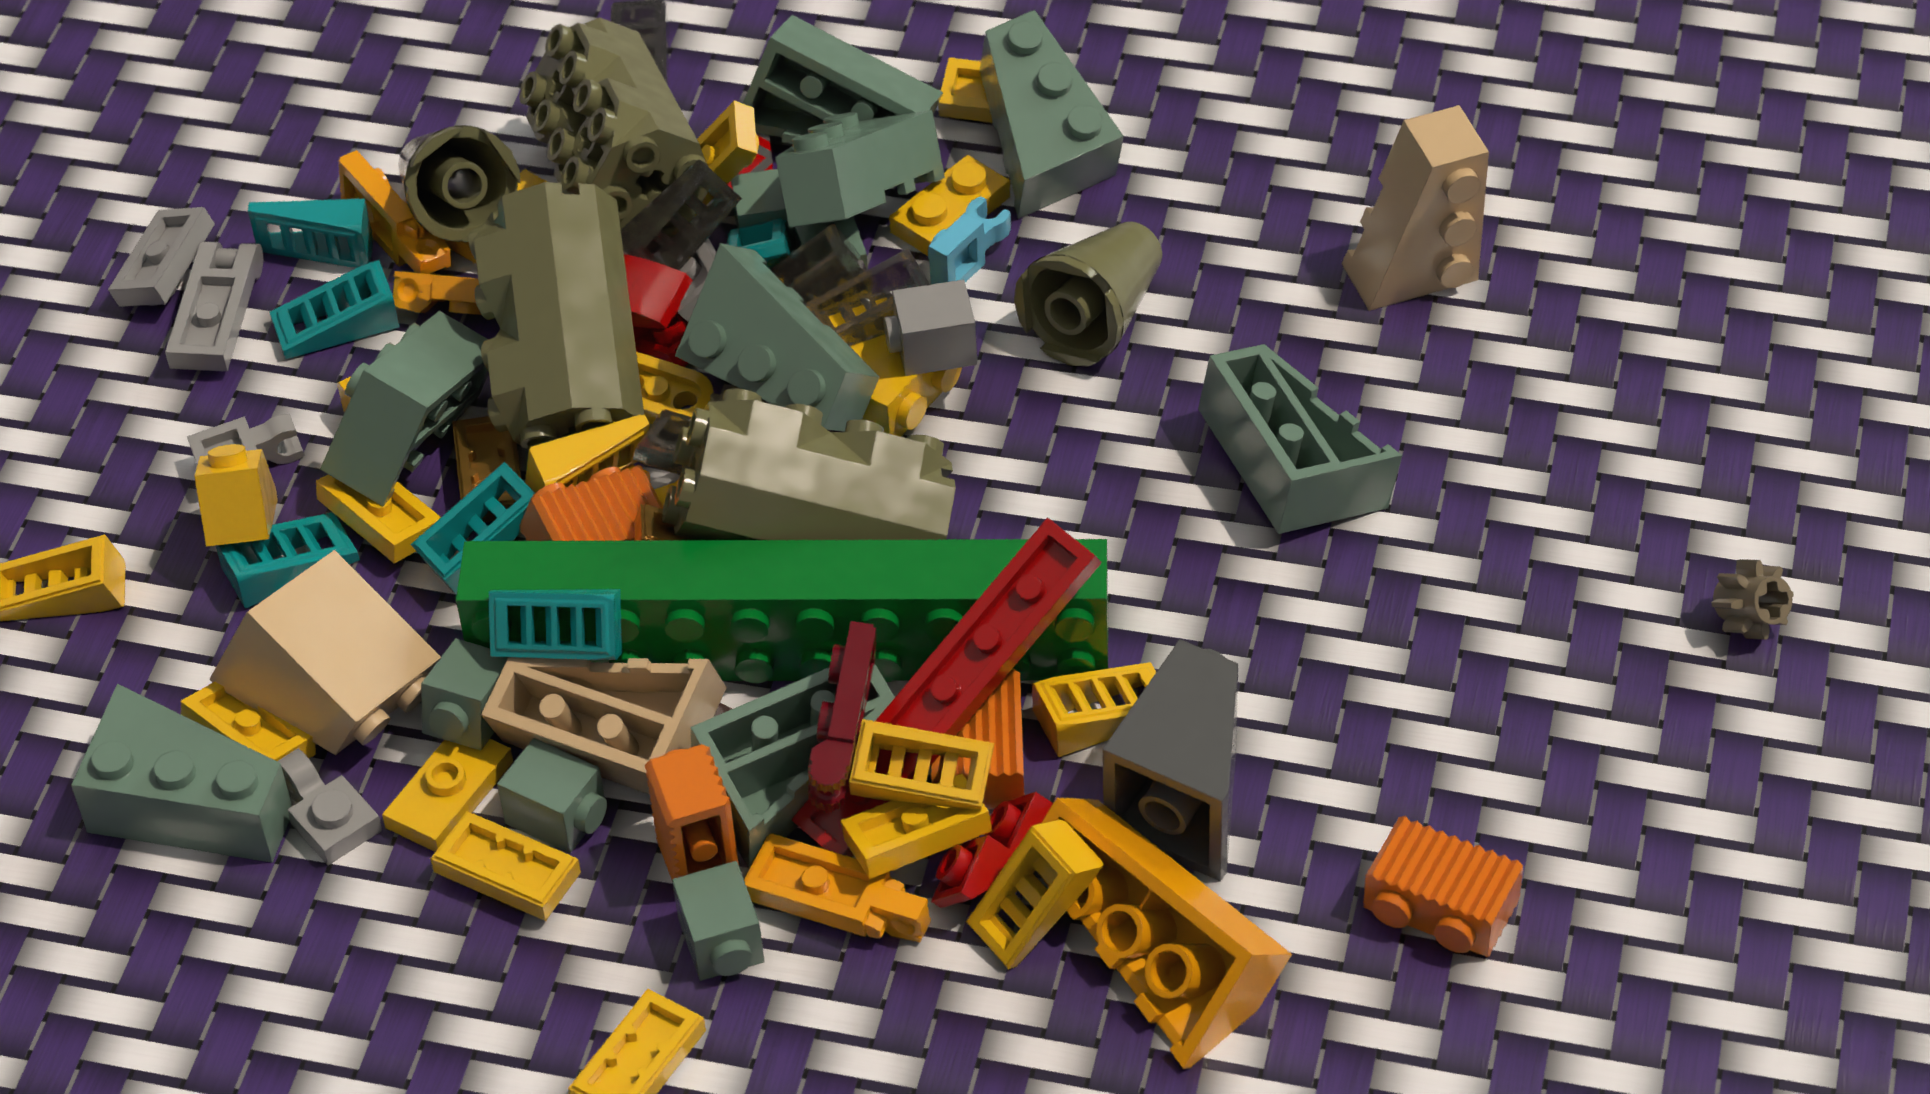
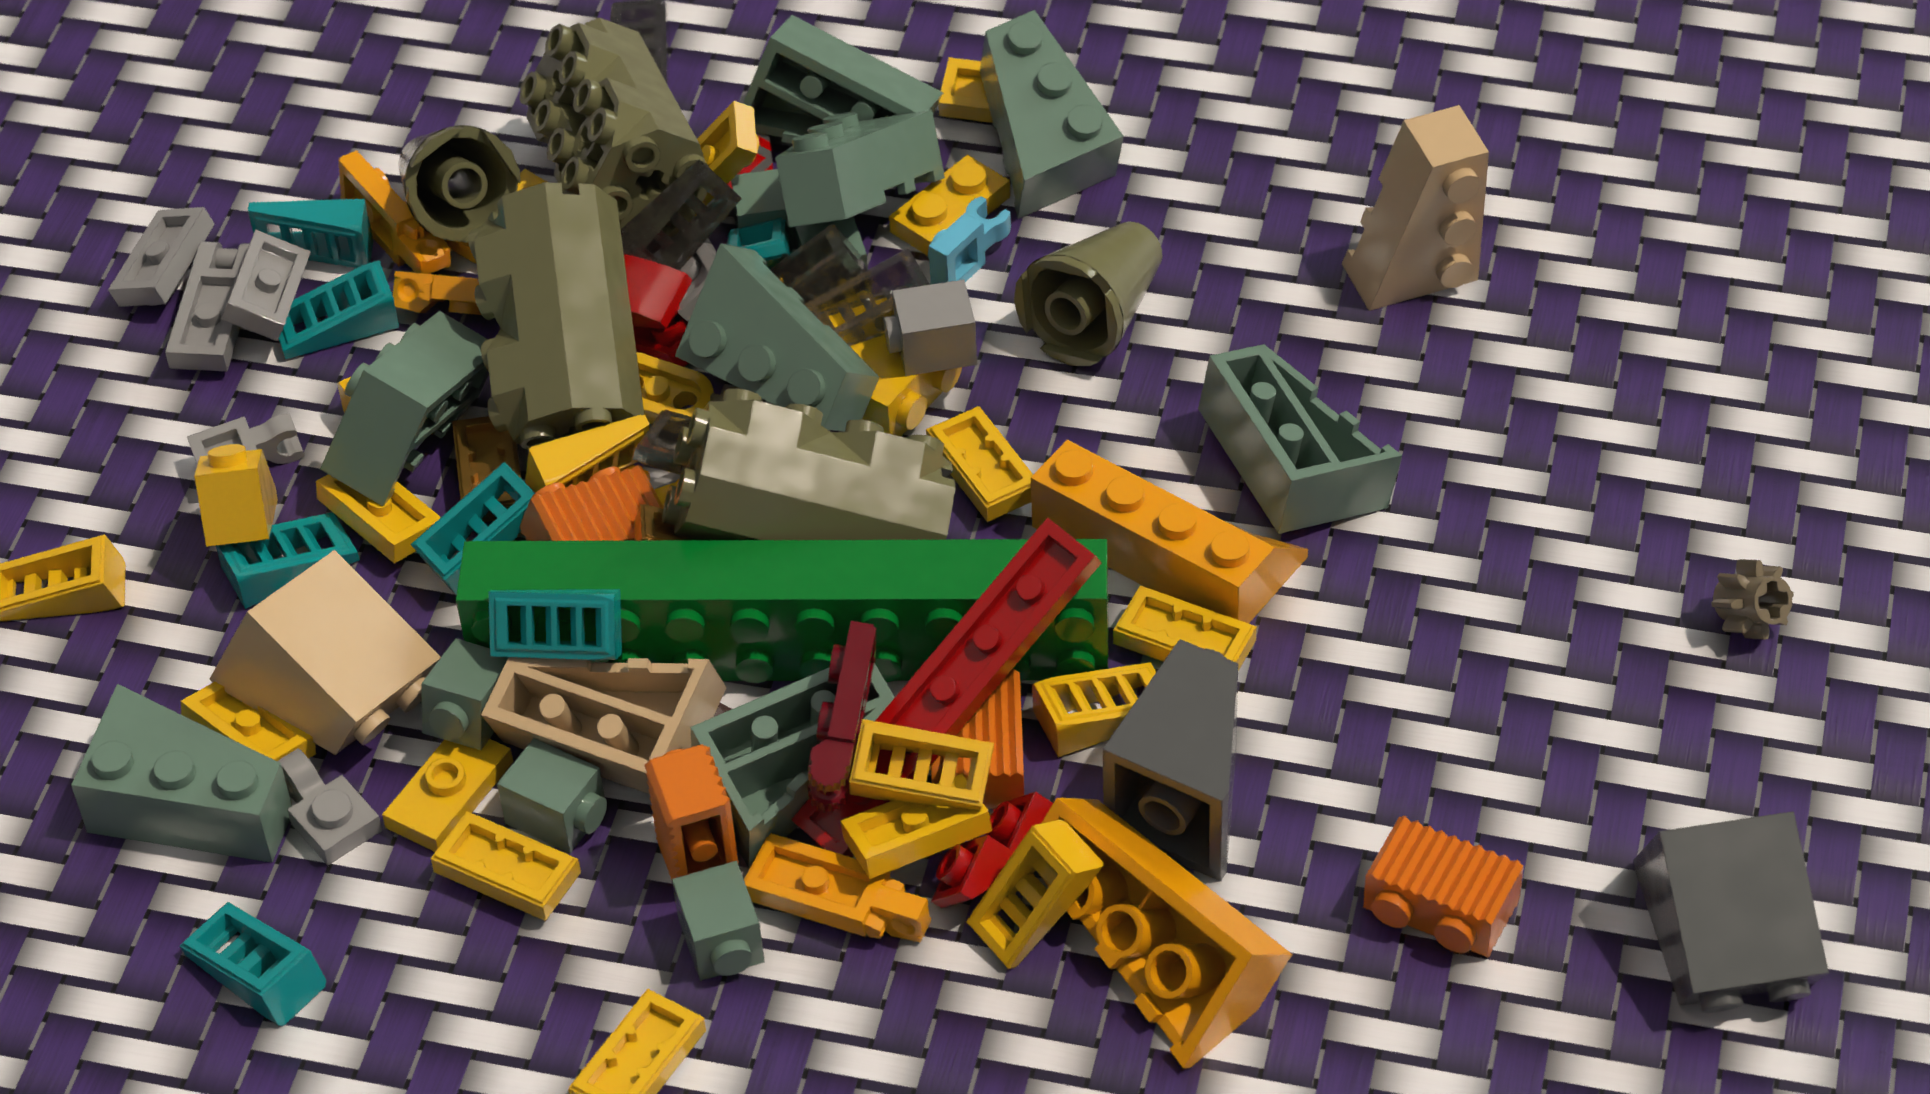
none -> teal slope [179,902,326,1026]
none -> light grey plate [221,230,311,341]
none -> yellow plate [926,406,1033,522]
none -> light orange wedge [1030,440,1308,623]
none -> yellow plate [1113,585,1257,671]
none -> dark grey slope [1633,811,1829,1013]

